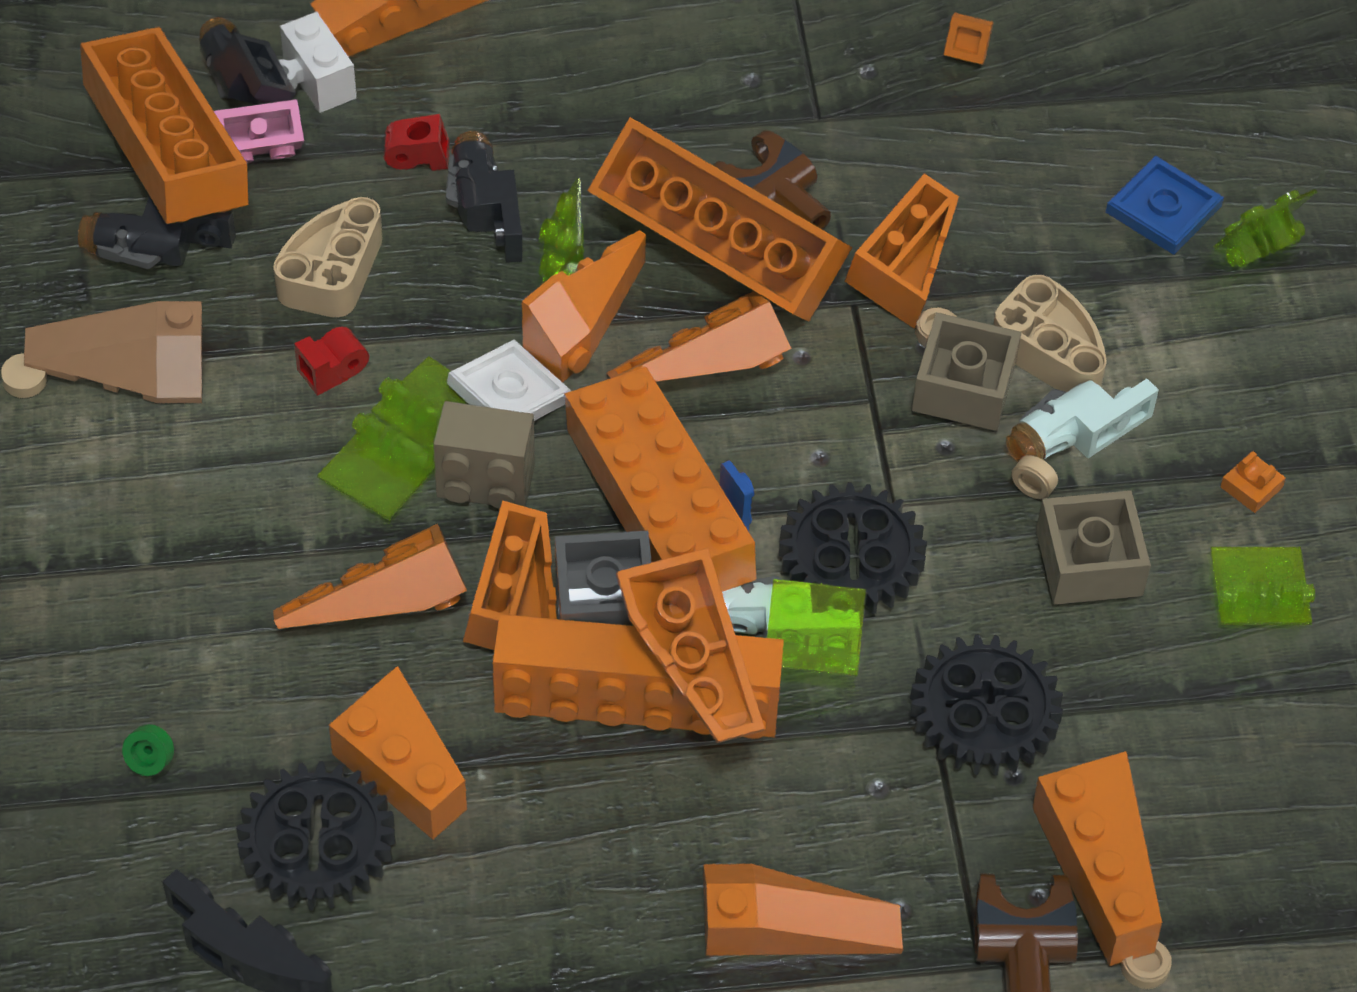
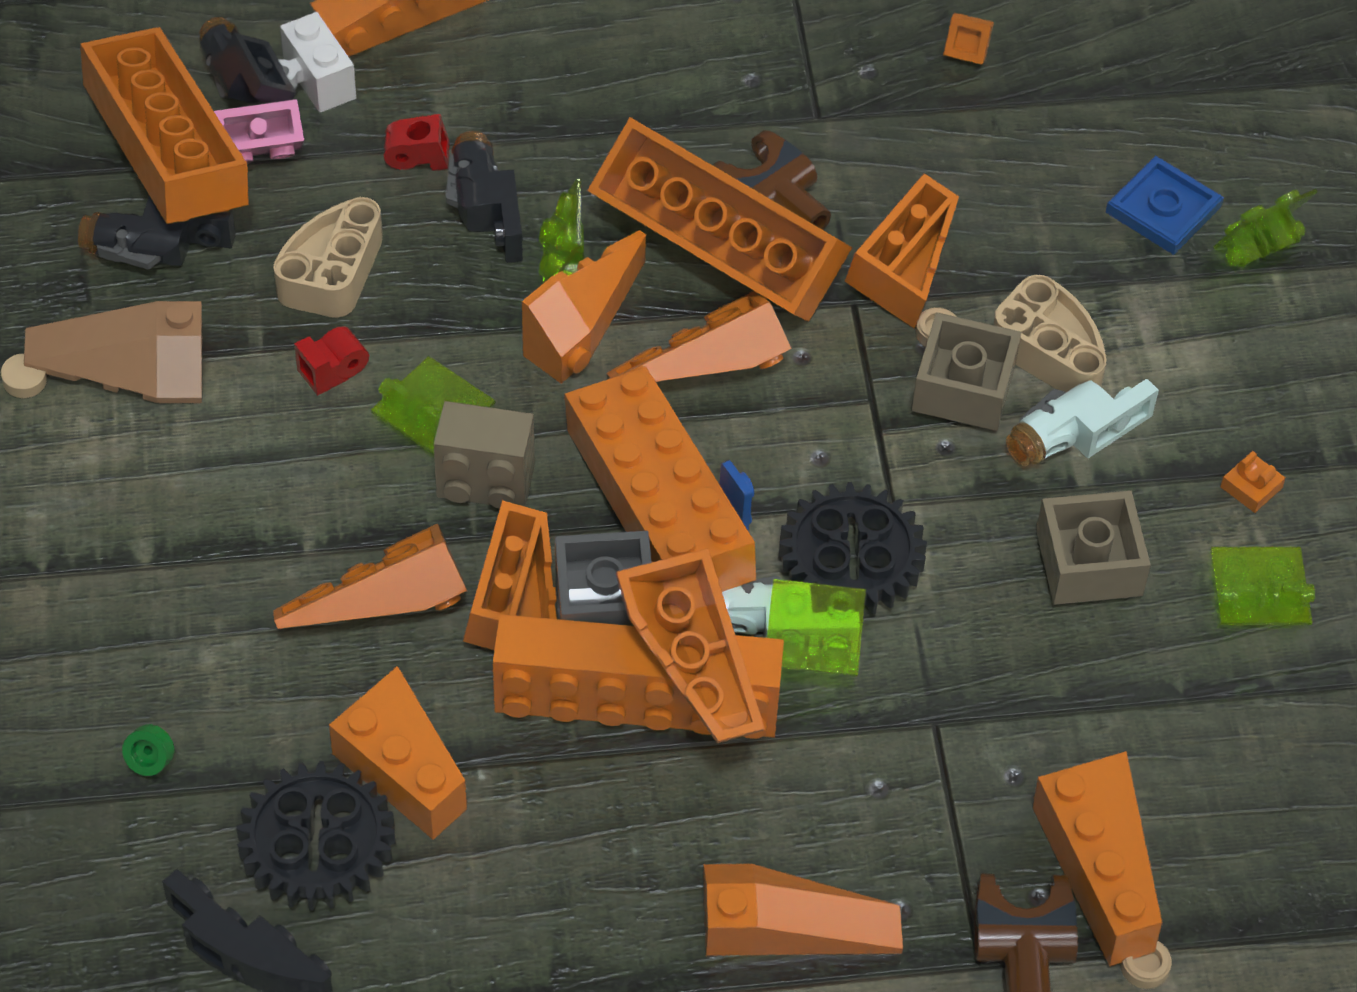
clear neon green hinge [317,413,435,520] -> none
white tile [447,340,571,421] -> none
black gear [910,634,1063,775] -> none
tan tile [1011,455,1058,499] -> none

